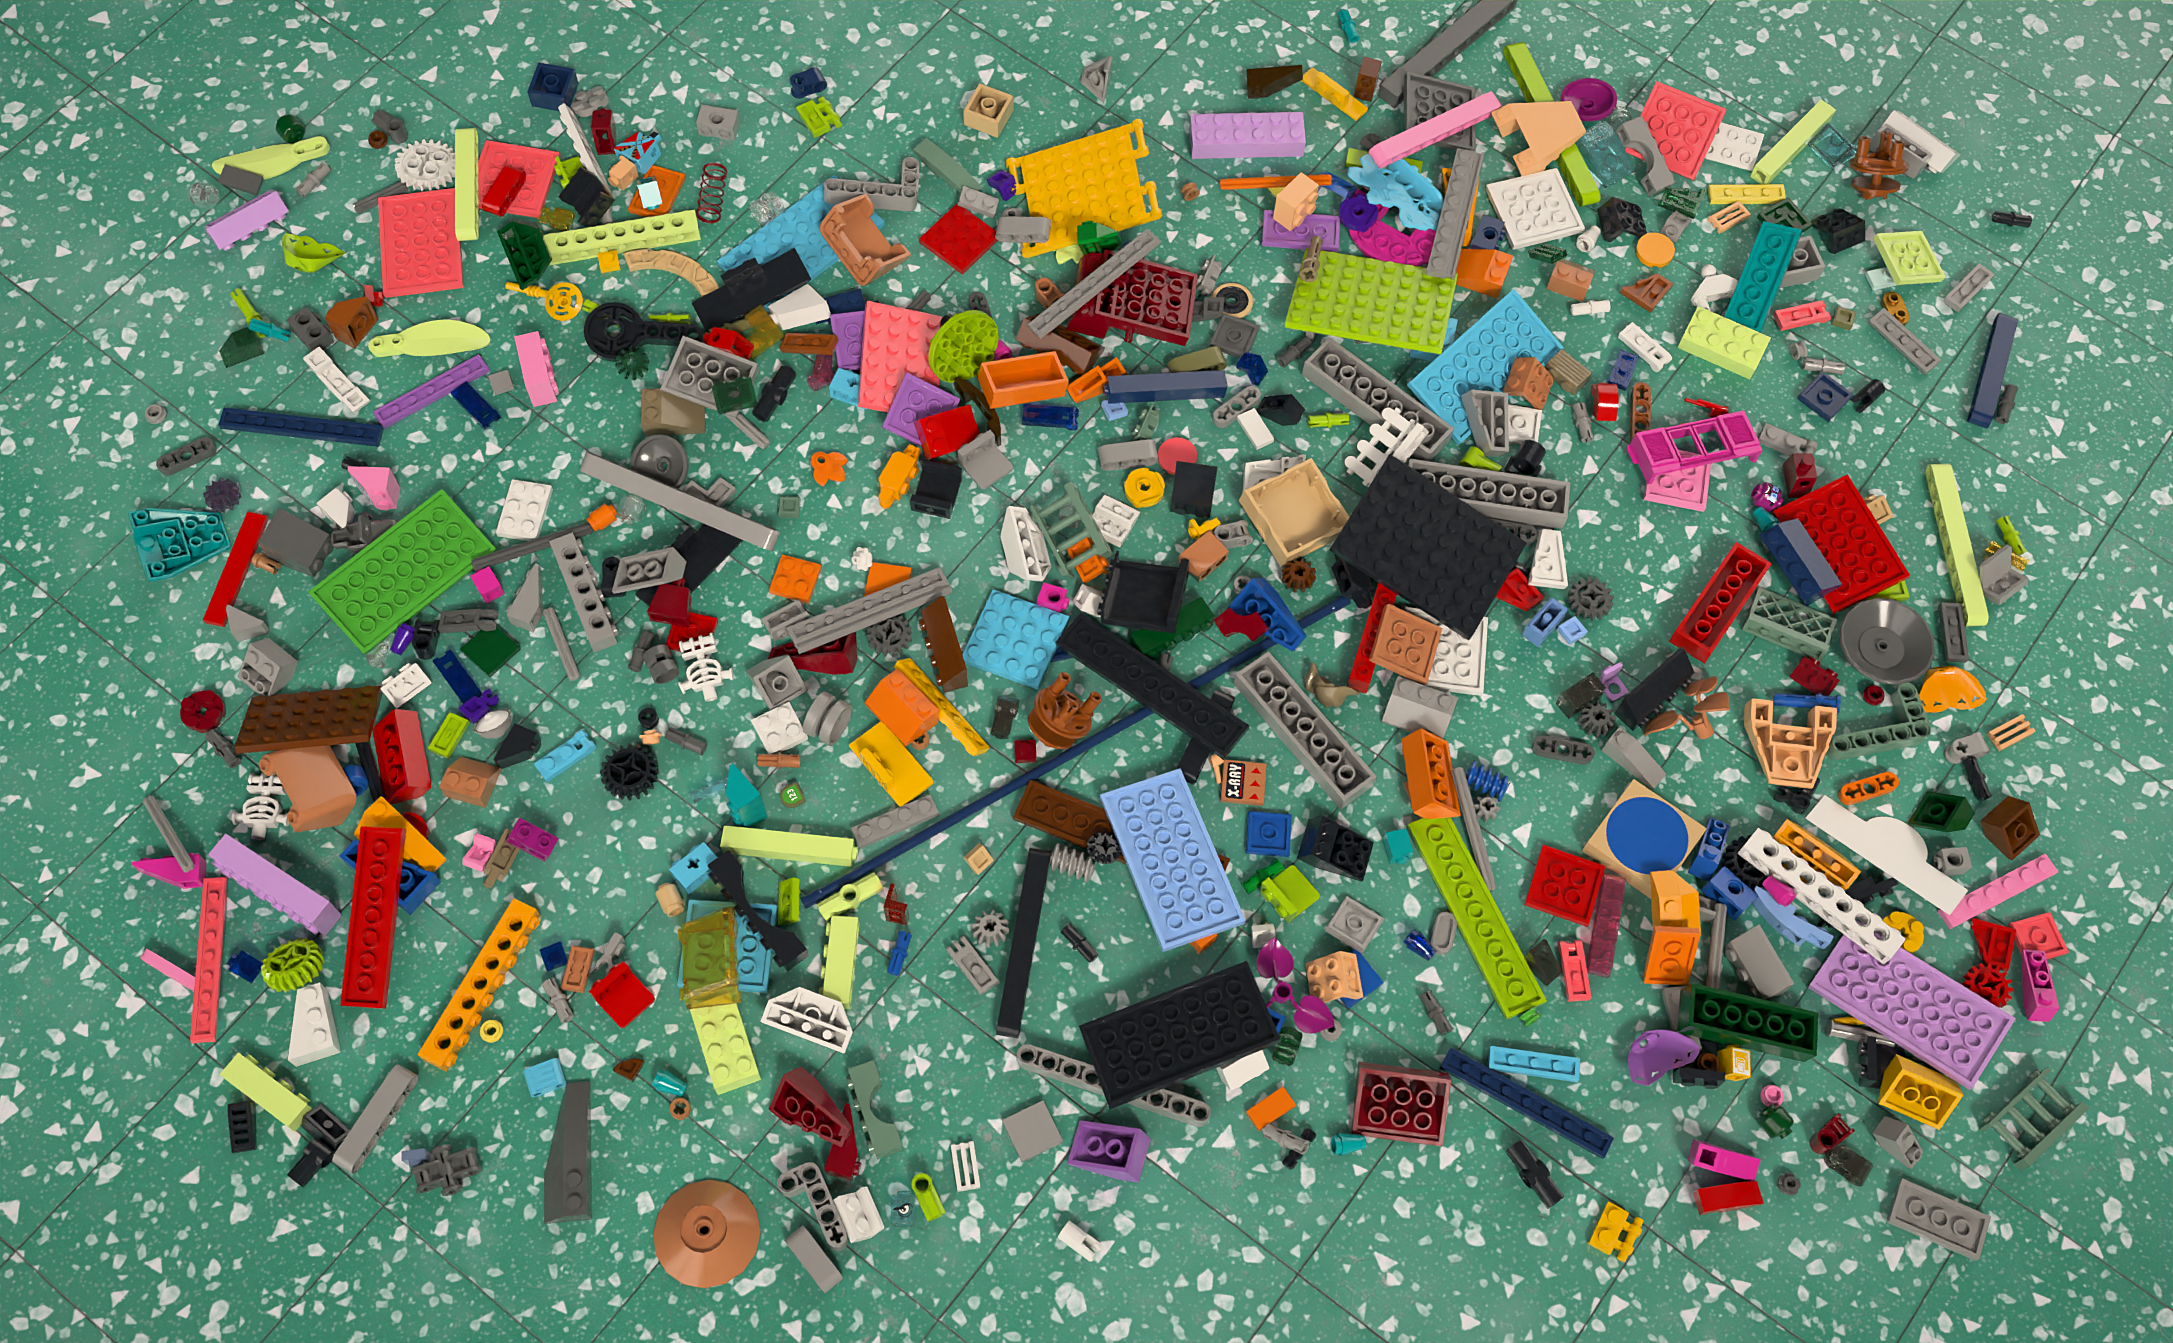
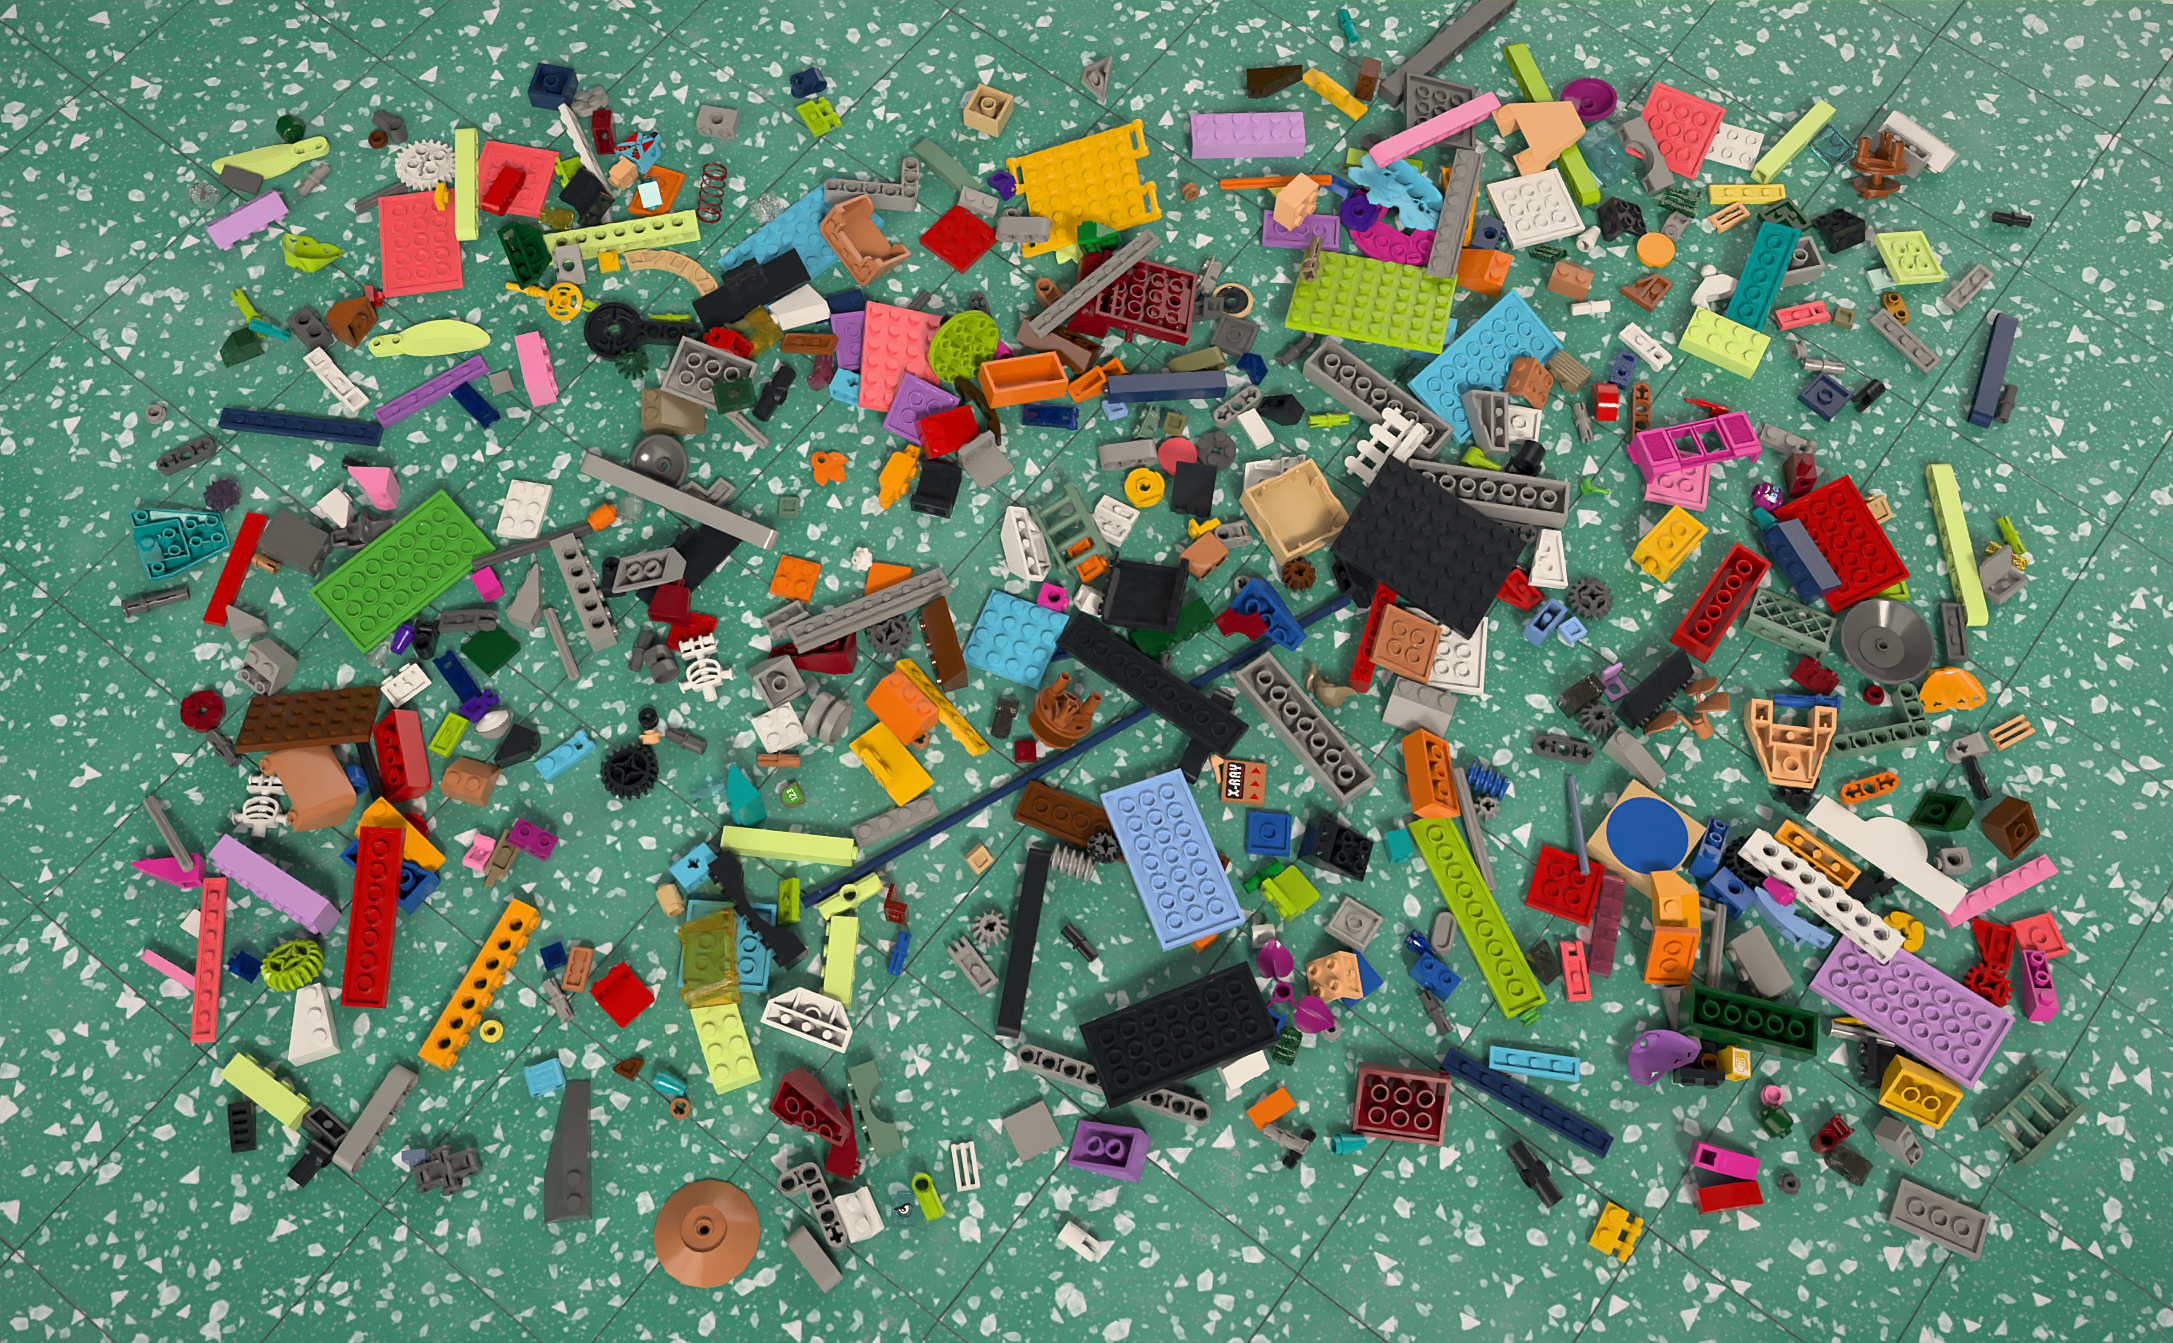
light grey plate [596,932,626,974] -> none
none -> dark grey pin [121,587,191,618]
none -> white tile [180,908,201,939]
none -> yellow plate [434,183,451,211]
none -> light grey brick [552,244,587,285]
none -> olive tile [1162,412,1187,437]
none -> dark grey plate [1197,431,1236,471]
none -> blue brick [1409,951,1461,1003]
none -> sand blue piece [1566,776,1590,875]
none -> bright green hand [1580,479,1609,495]
none -> yellow torso [1631,504,1709,583]

